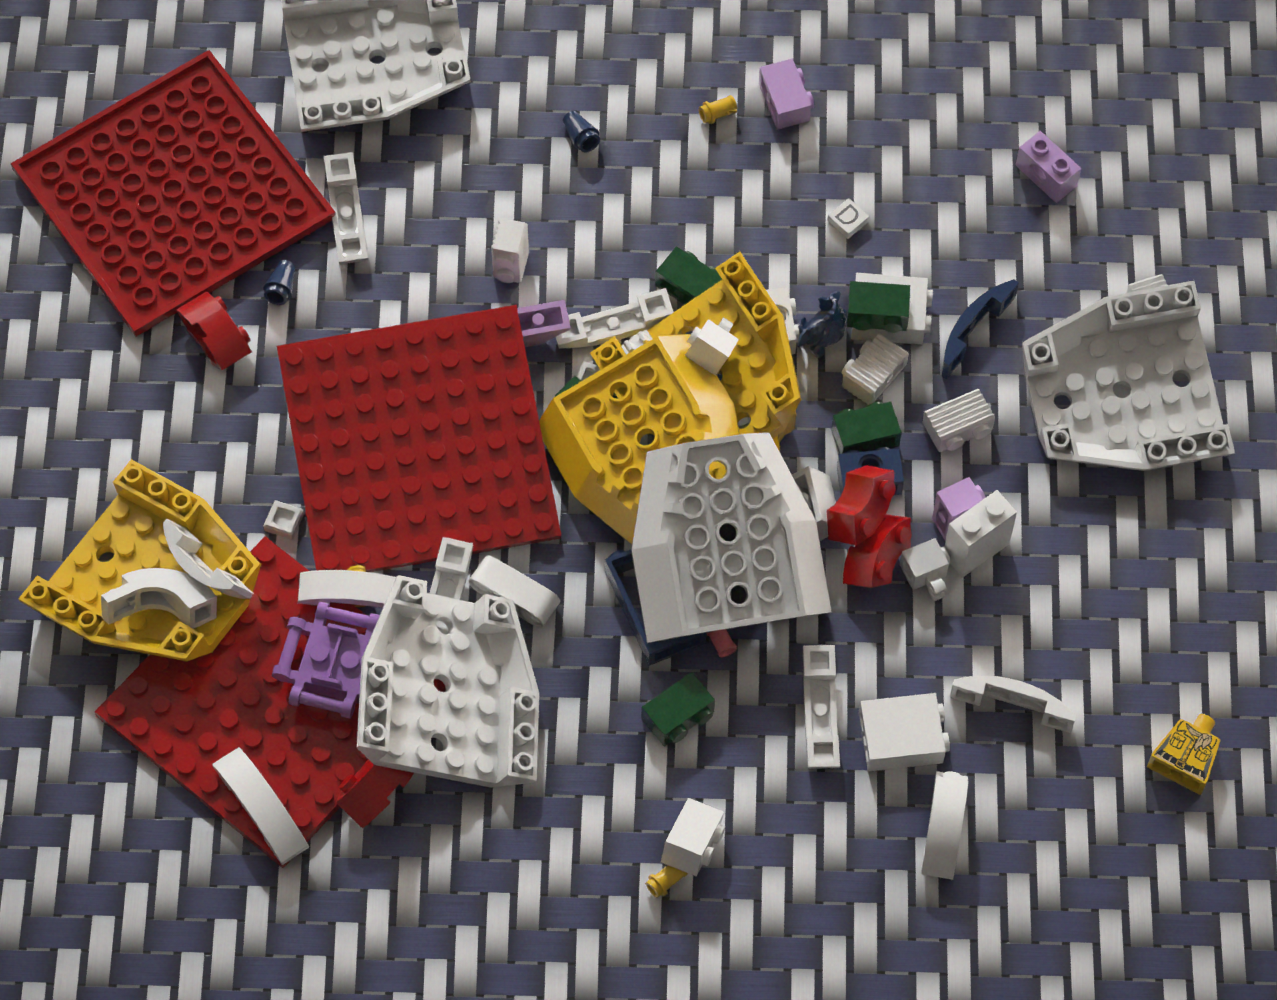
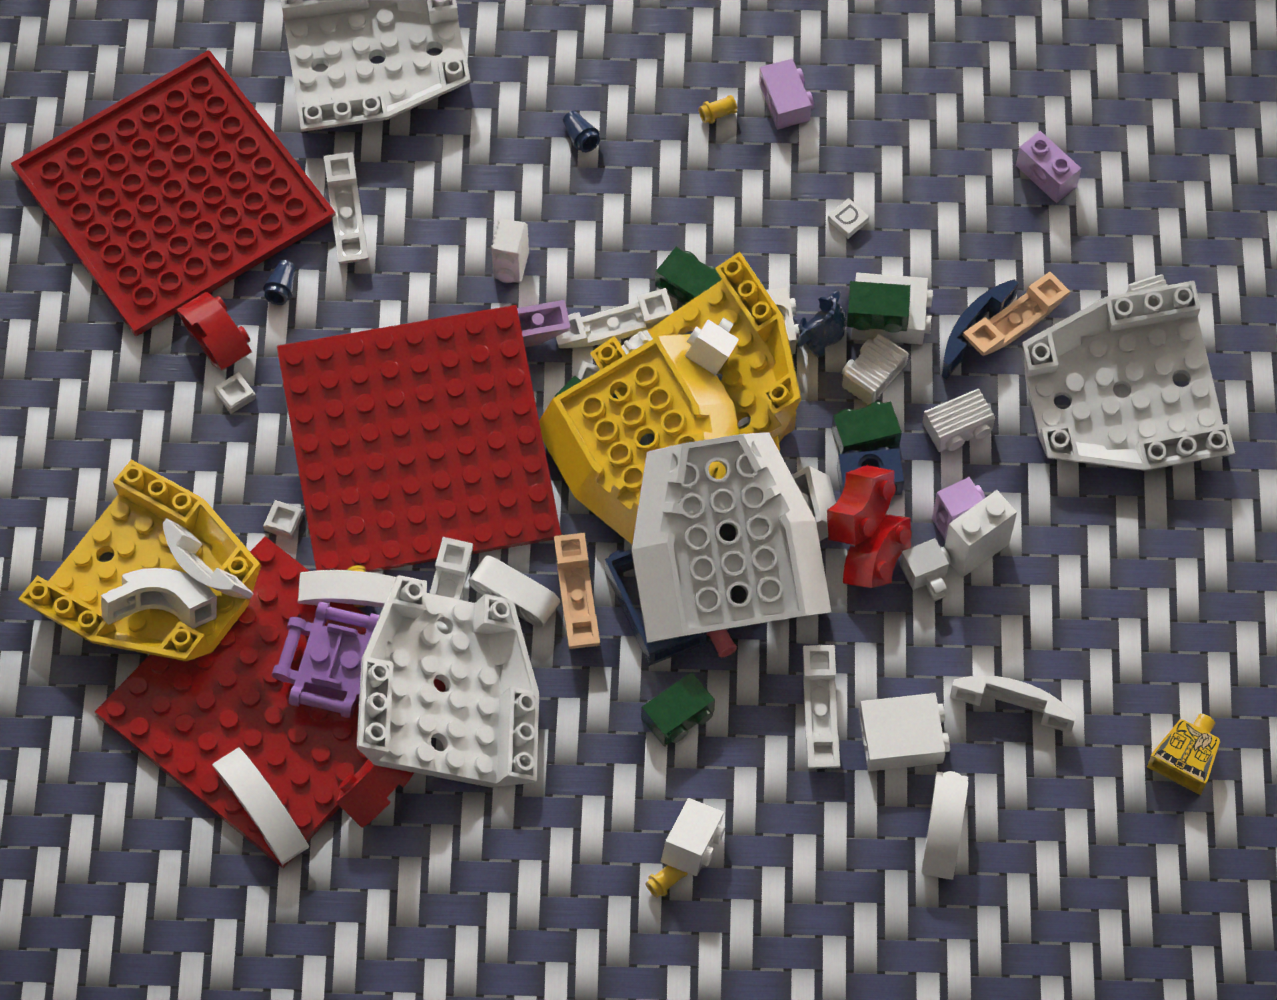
none -> white tile [214,372,256,414]
none -> light nougat slope [554,533,600,649]
none -> light nougat slope [962,272,1070,356]

